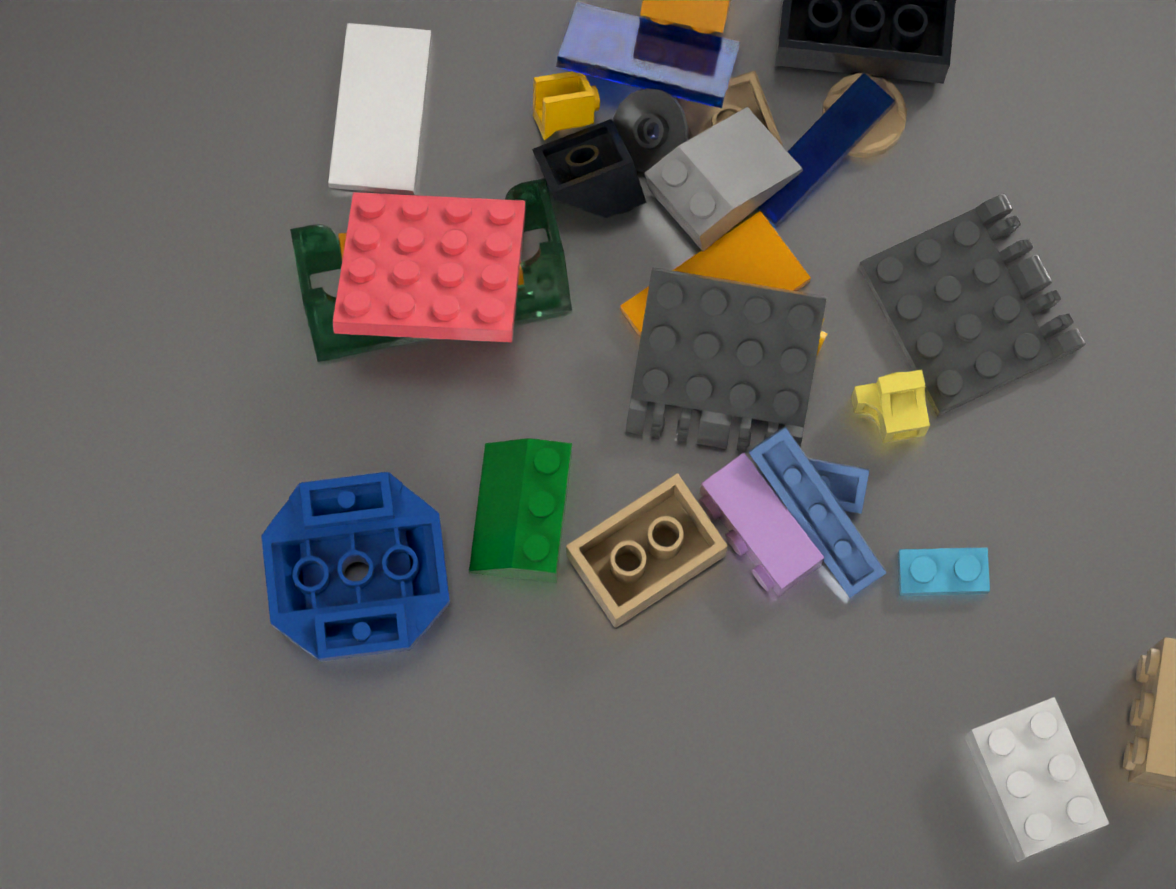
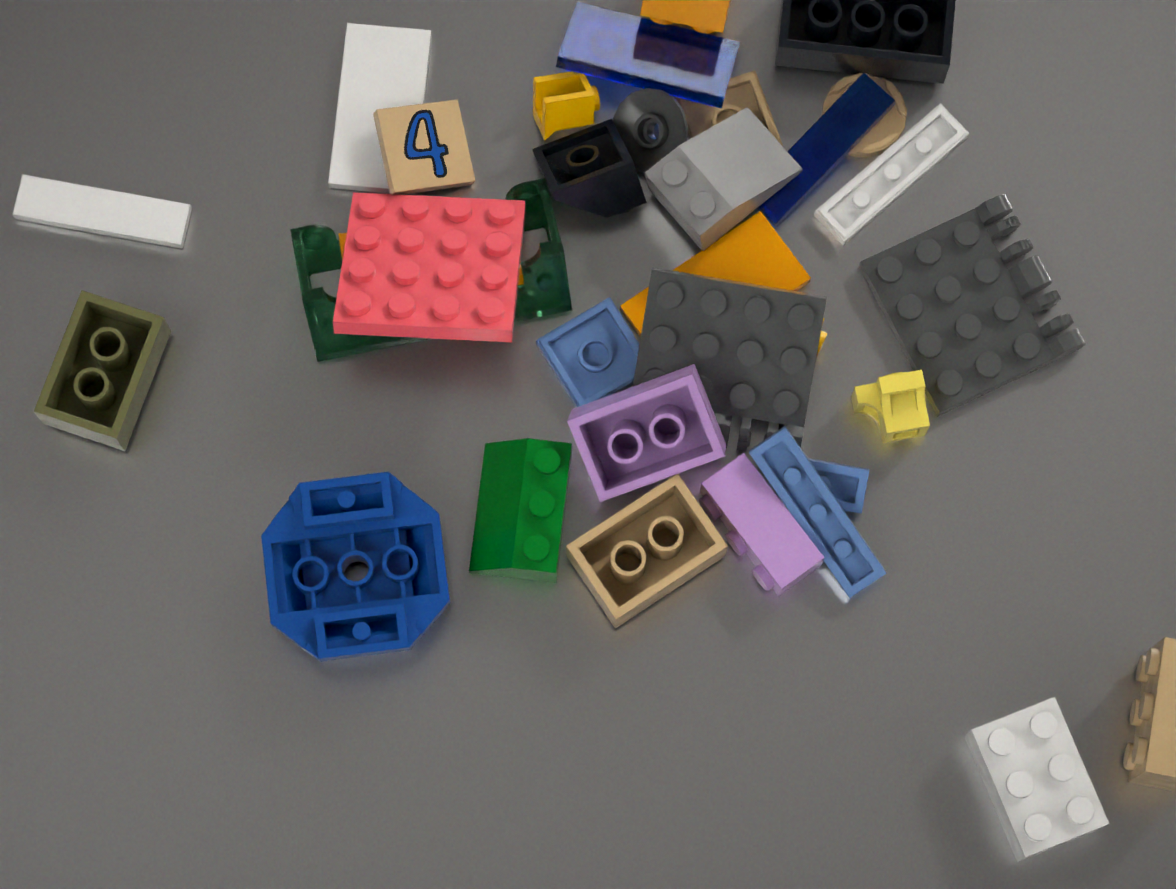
medium azure plate [897,547,990,596] -> none
none -> white tile [12,174,192,249]
none -> olive brick [34,290,171,451]
none -> tan tile [373,99,475,195]
none -> medium blue tile [536,297,640,408]
none -> lavender brick [567,364,726,502]
none -> white tile [814,103,970,246]

